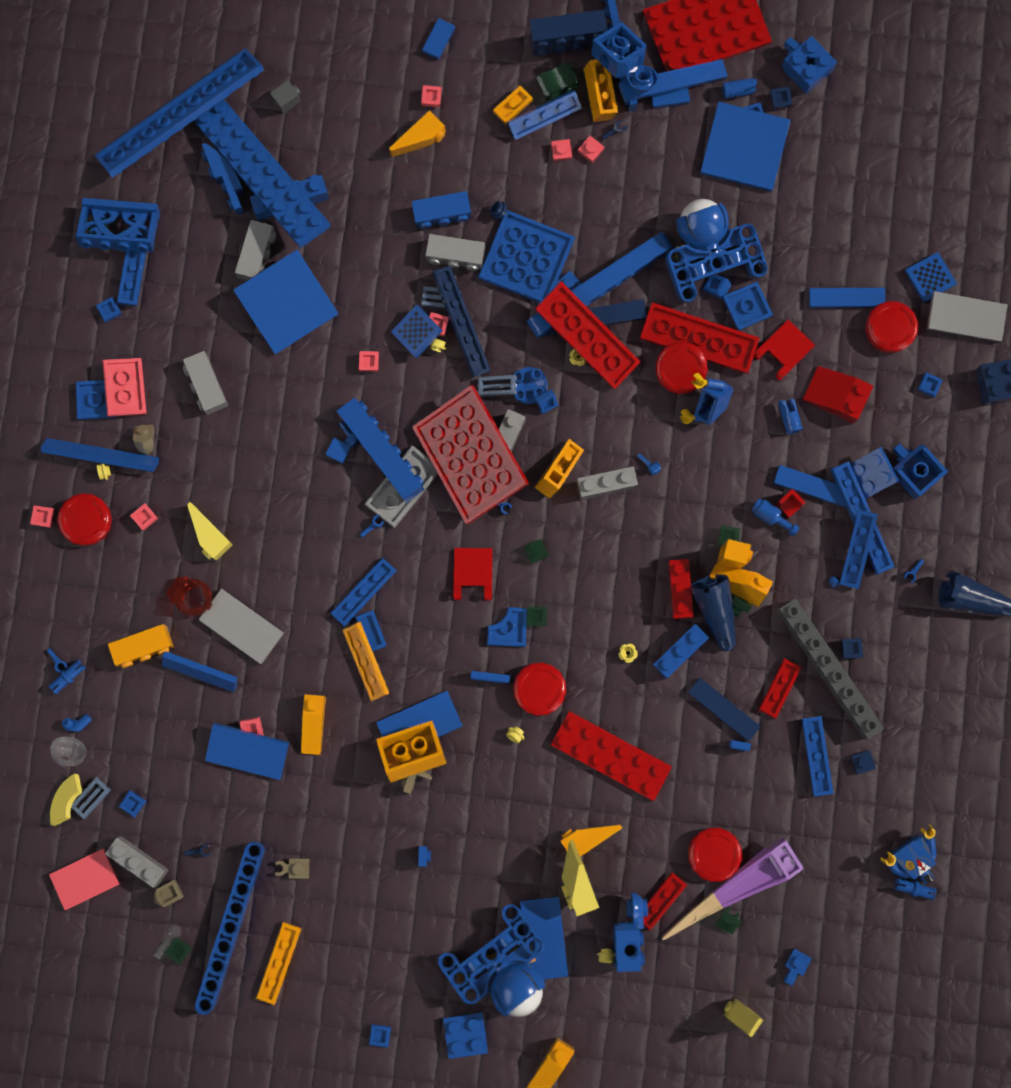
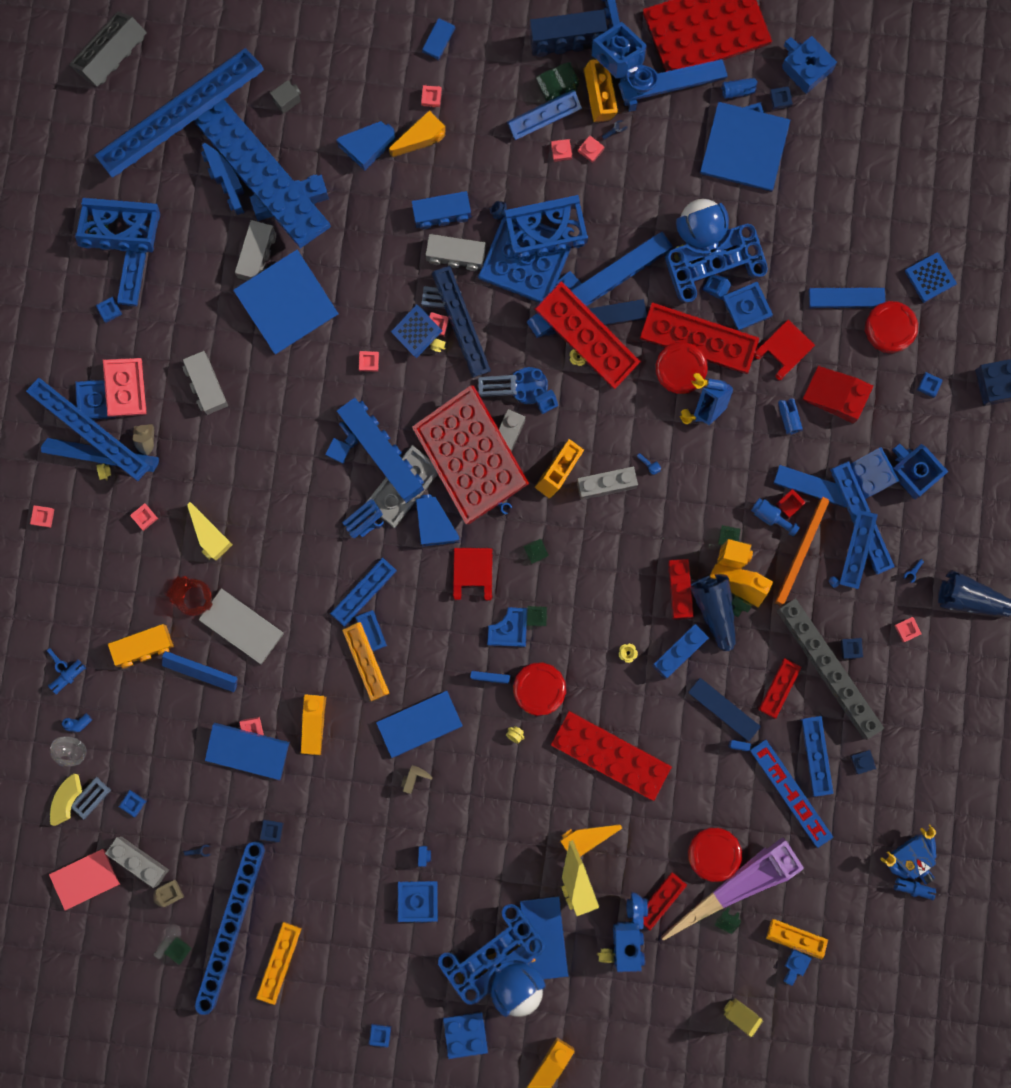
red piece [57,493,112,546] -> none
dark tan plate [275,858,310,879] -> none
light orange brick [376,720,447,782] -> none
light orange plate [493,86,533,125] -> none
blue tile [651,88,690,109] -> none
light grey tile [927,291,1008,342] -> none
none -> blue plate [26,377,150,482]
none -> dark grey slope [69,11,147,87]
none -> dark blue plate [260,820,284,842]
none -> blue slope [337,121,396,171]
none -> blue tile [342,499,383,538]
none -> blue plate [398,881,438,922]
none -> blue slope [416,494,460,547]
none -> blue fence [505,195,588,260]
none -> blue tile [749,739,833,848]
none -> light orange tile [766,919,828,960]
none -> orange tile [775,497,829,606]
none -> coral plate [894,617,922,643]

